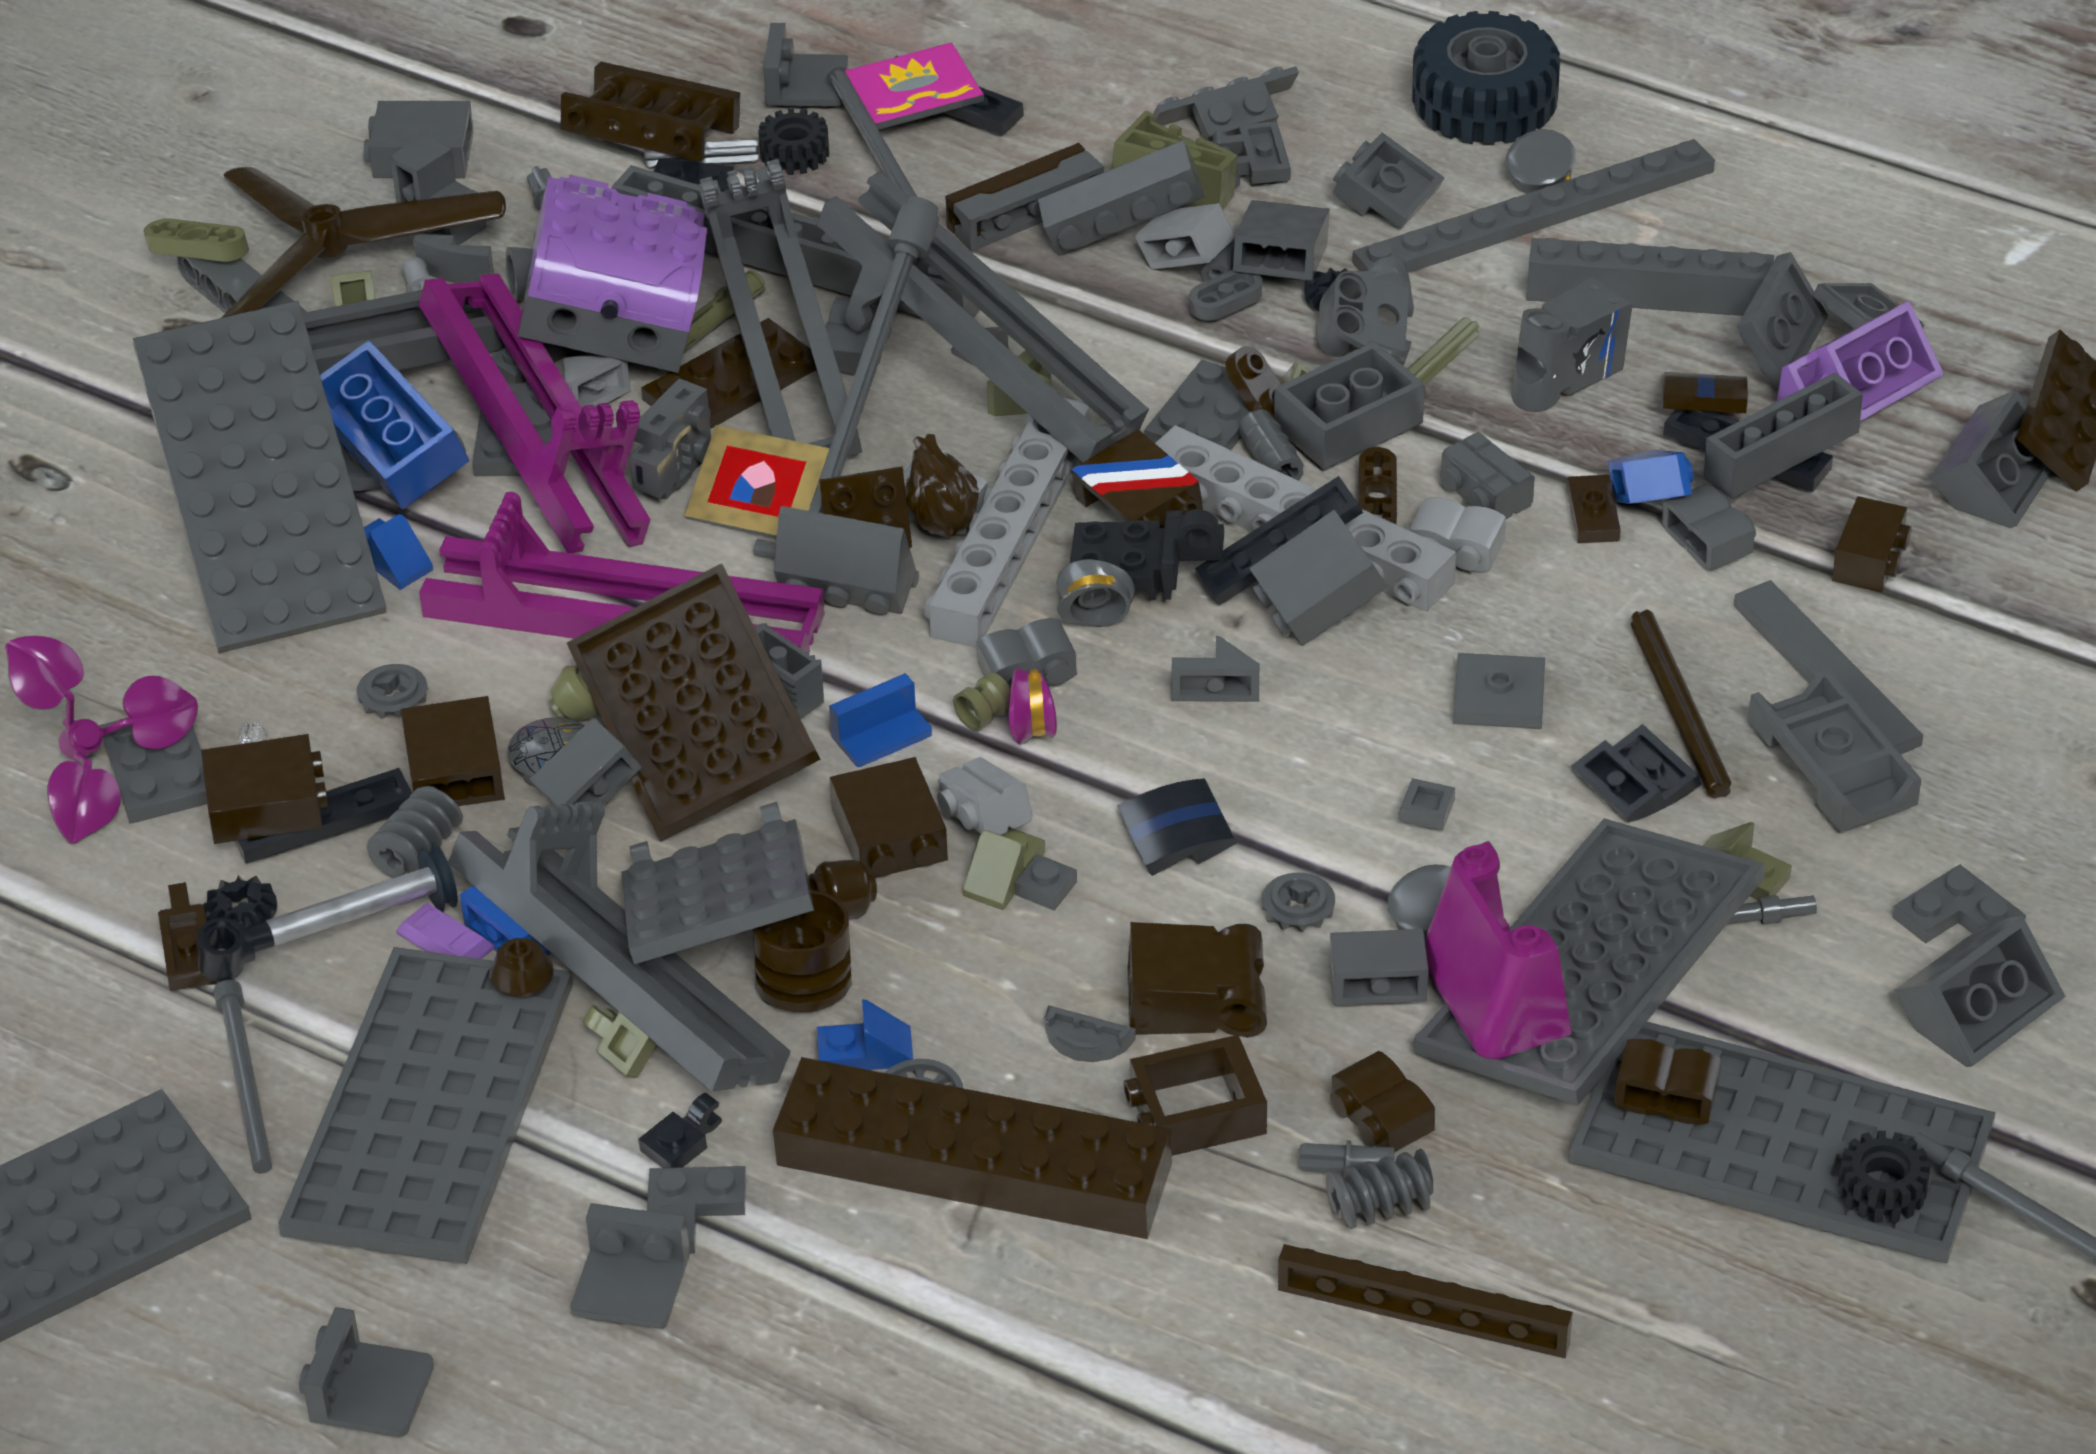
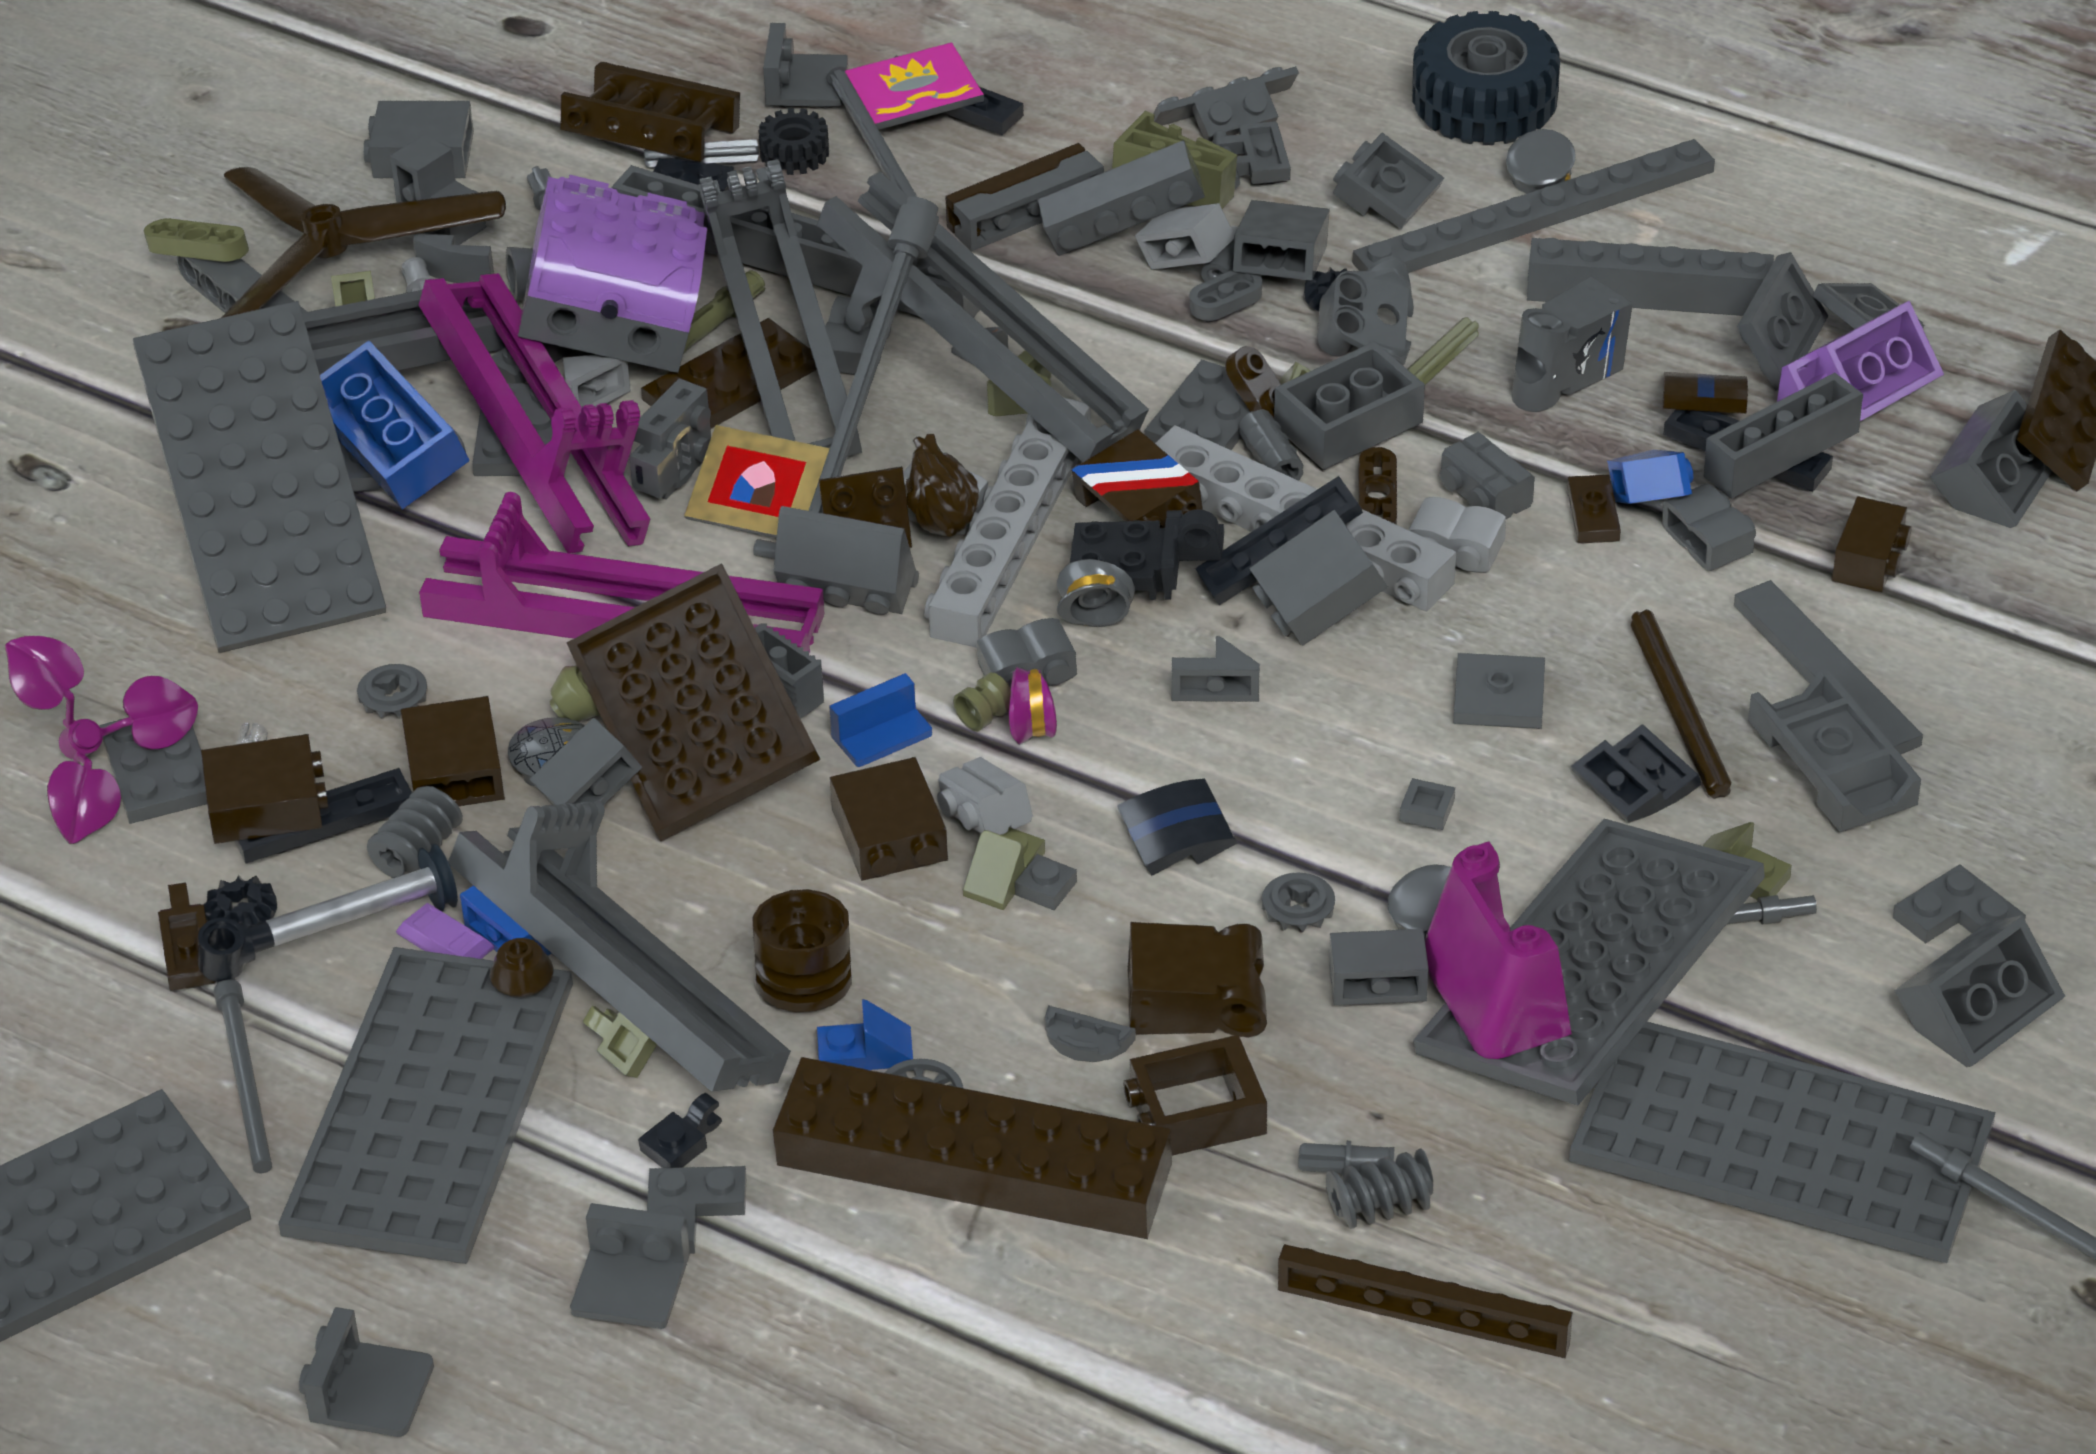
blue slope [364,514,433,590] -> none
dark grey plate [621,802,814,965] -> none
dark brown head [808,860,877,919] -> none
dark brown brick [1330,1051,1435,1152] -> none
dark brown brick [1614,1039,1722,1125] -> none
black tyre [1838,1131,1931,1223] -> none

